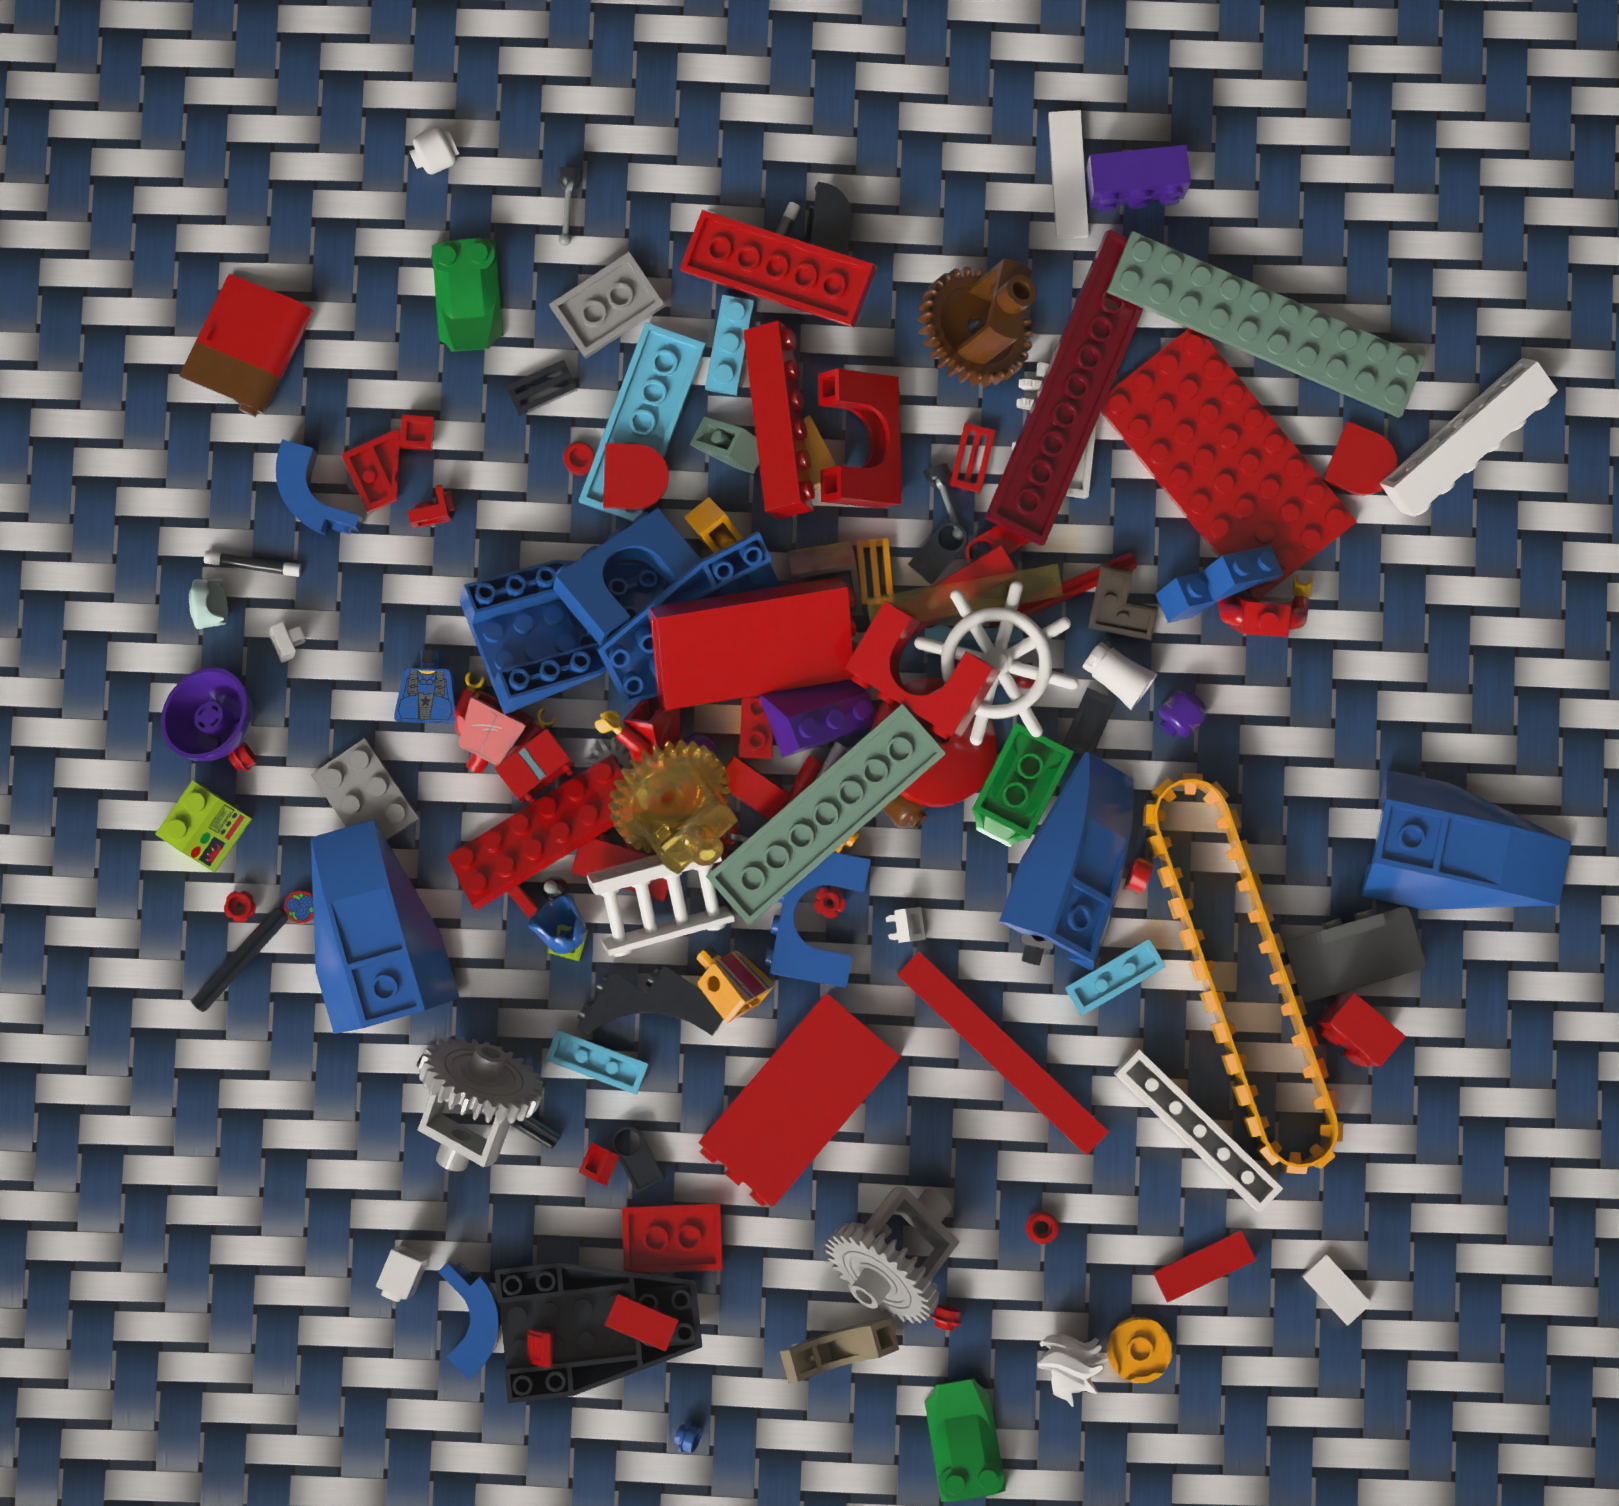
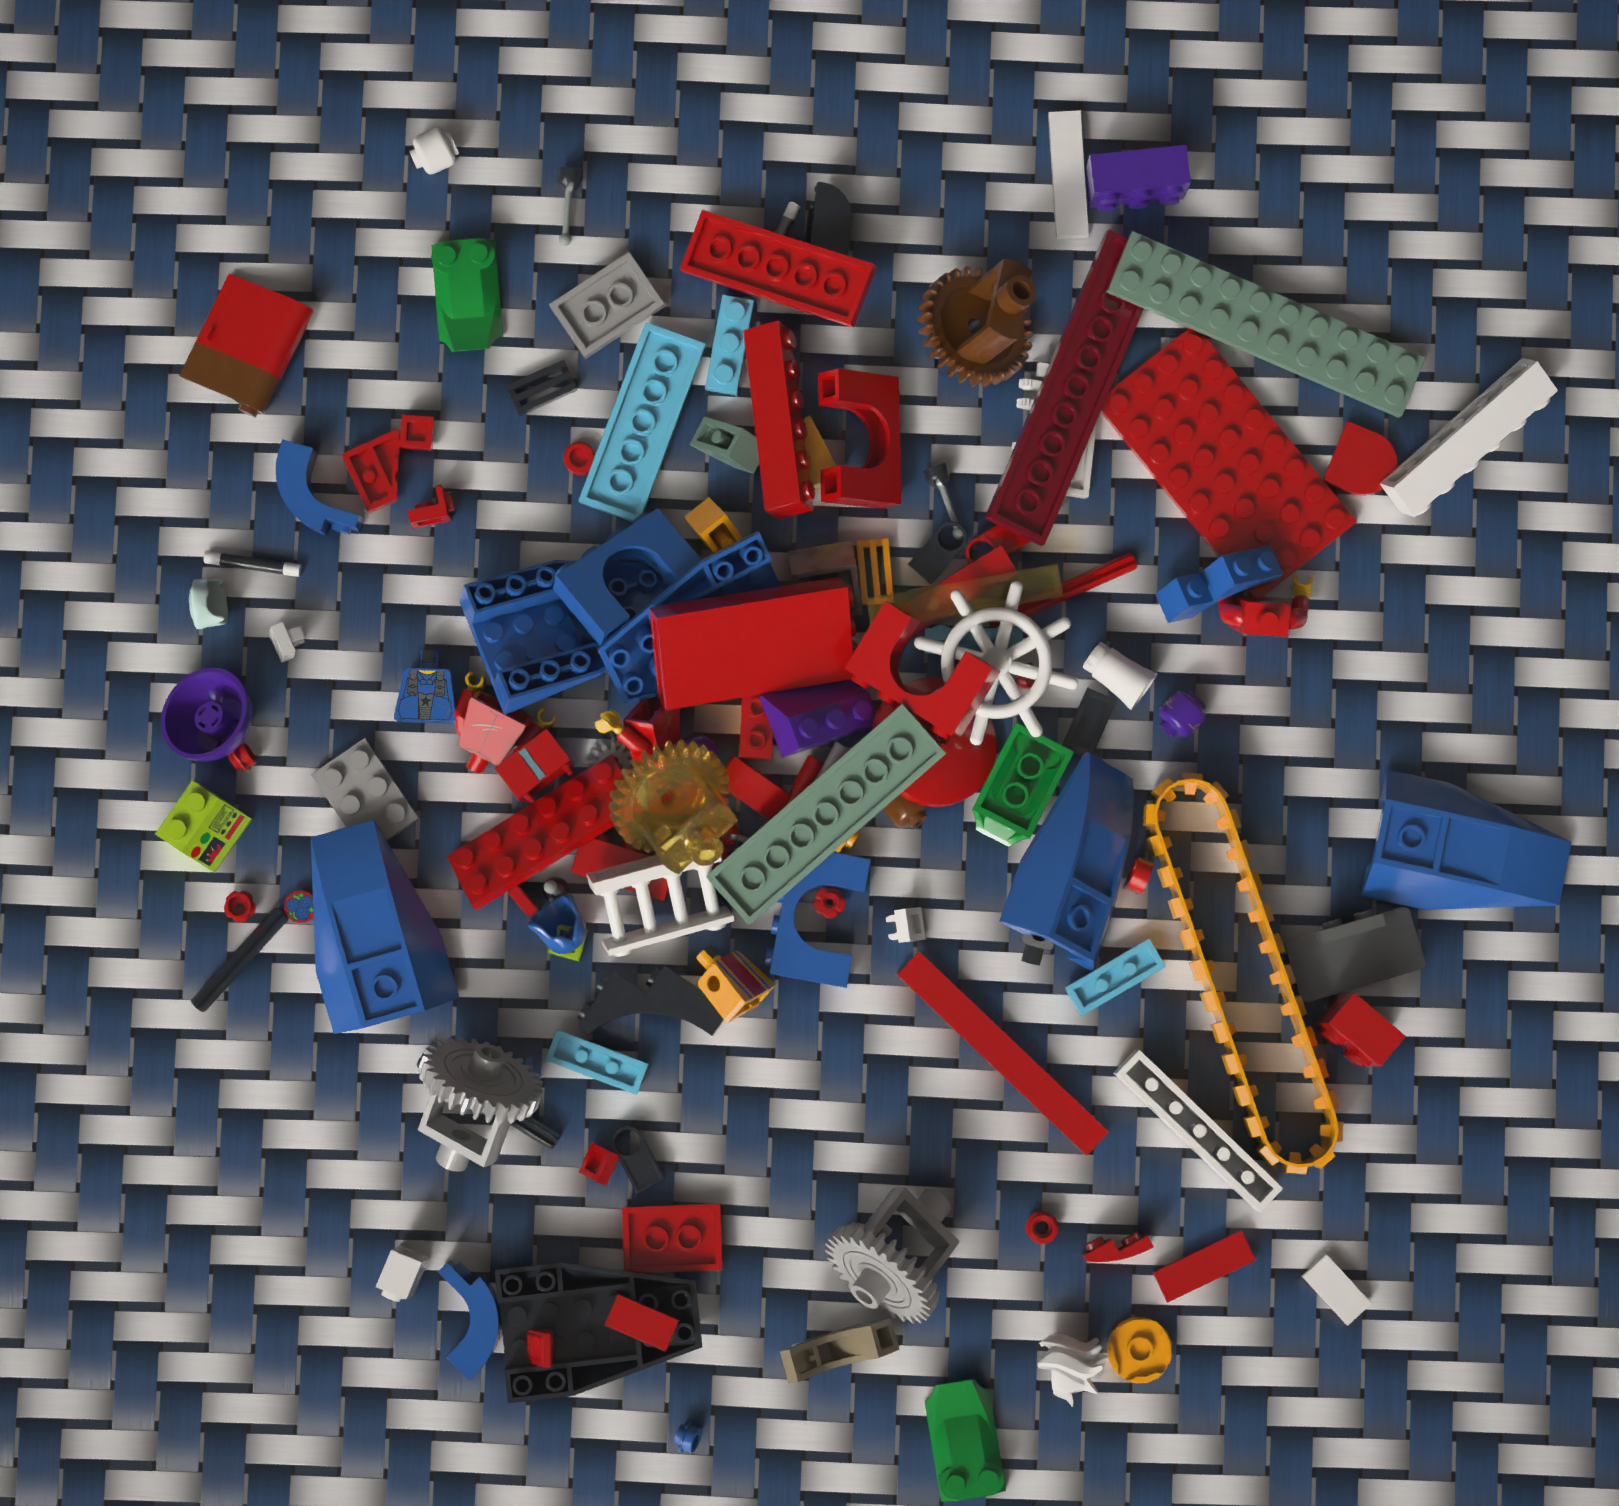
red tile [603,443,669,510] -> none
red brick [698,993,901,1207] -> none
red plate [930,1304,962,1331] -> none
red tile [949,423,996,494] -> none
dark brown tile [1088,564,1158,640] -> none
none -> red slope [1081,1232,1154,1262]

